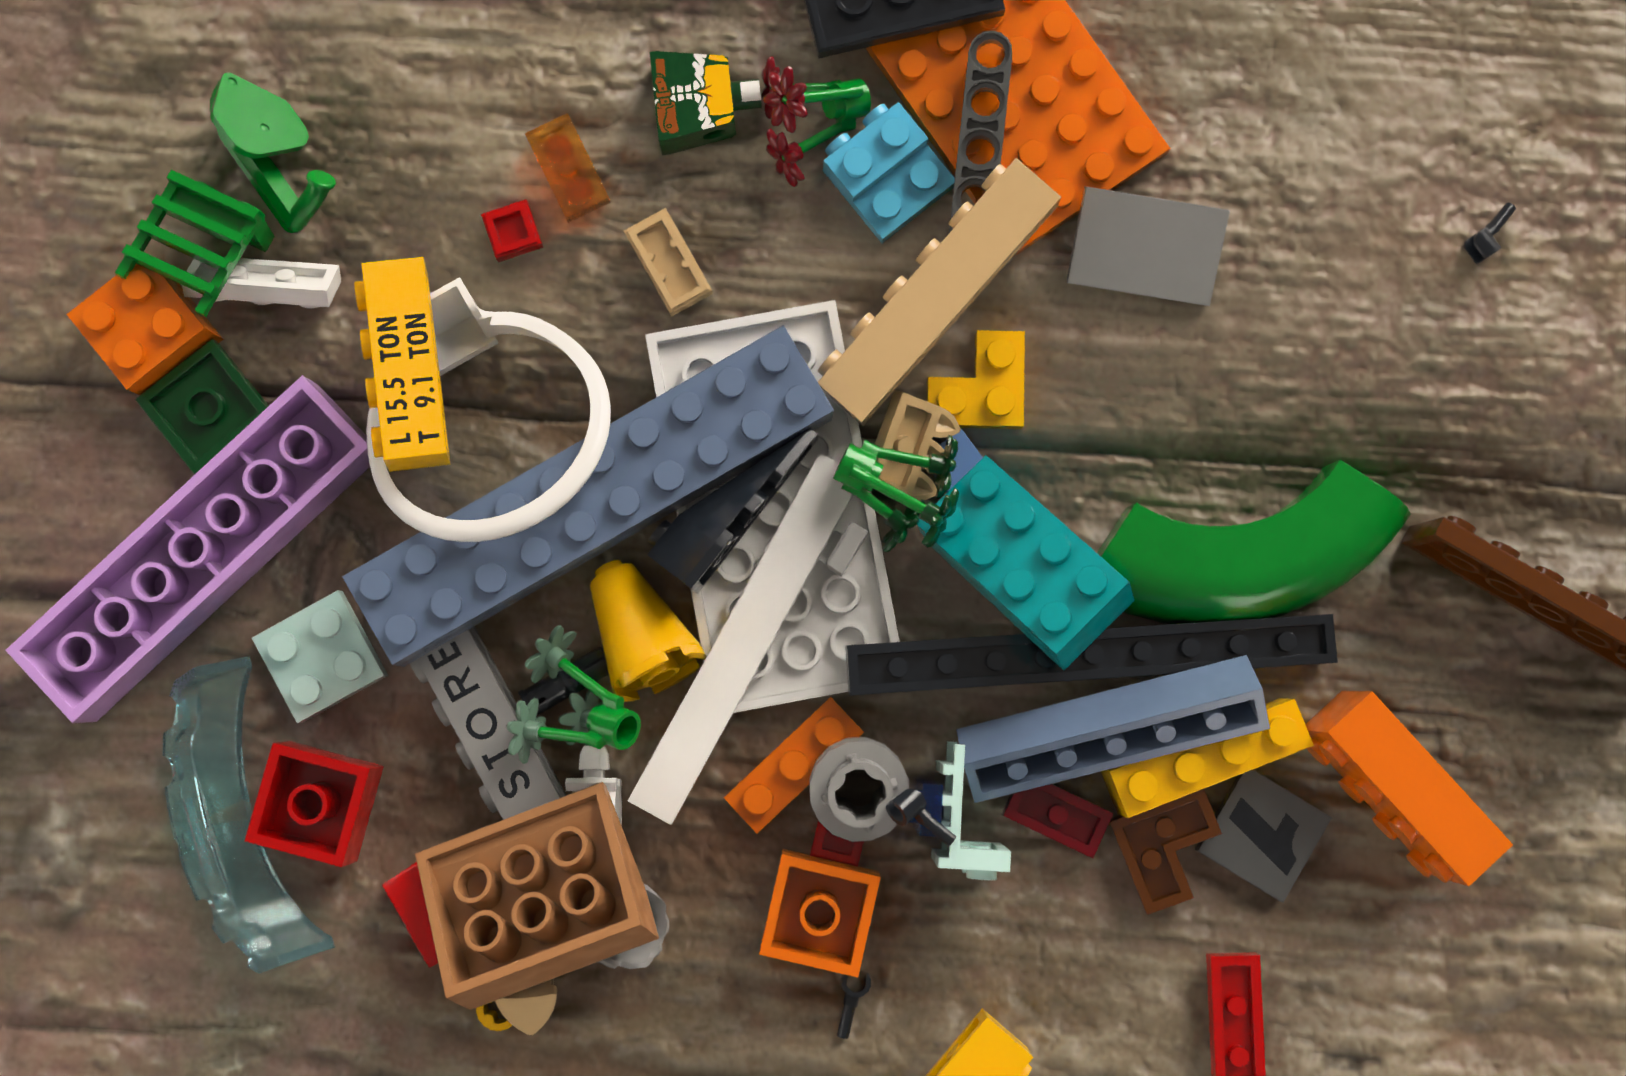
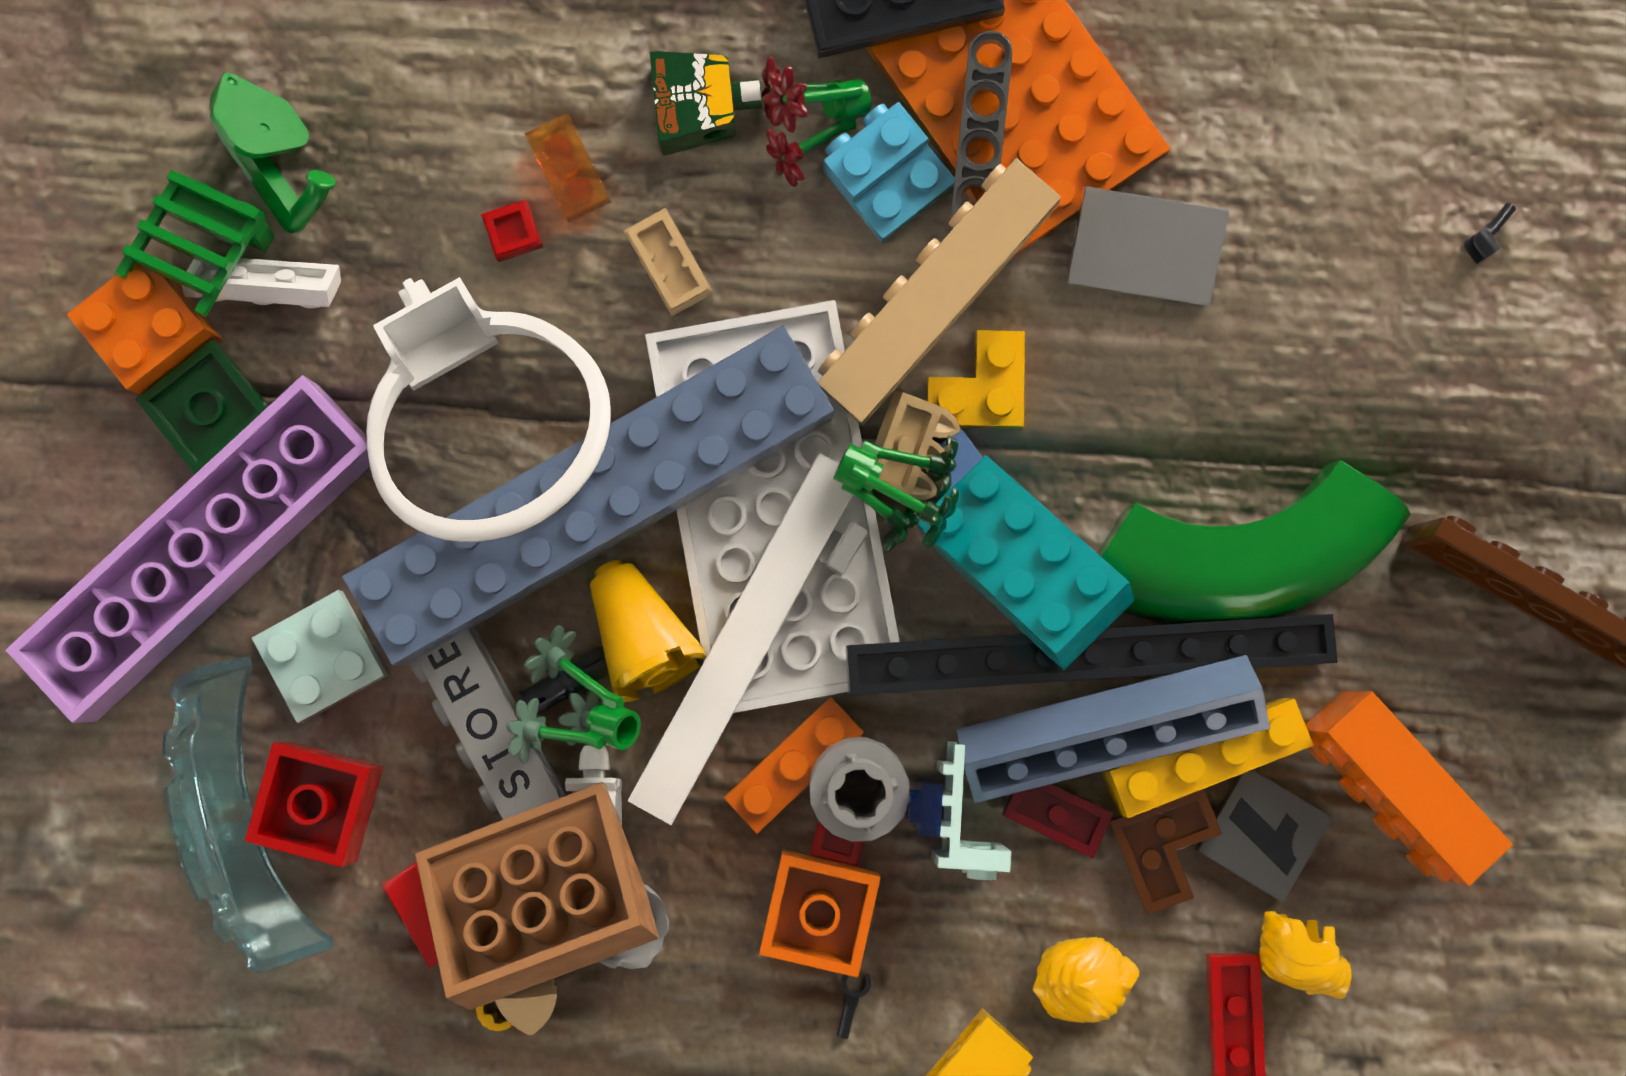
yellow brick [354,257,451,472] -> none
black wedge [647,428,818,594] -> none
black hand [886,789,956,846] -> none
none -> yellow hair [1033,937,1139,1023]
none -> yellow hair [1259,911,1352,999]

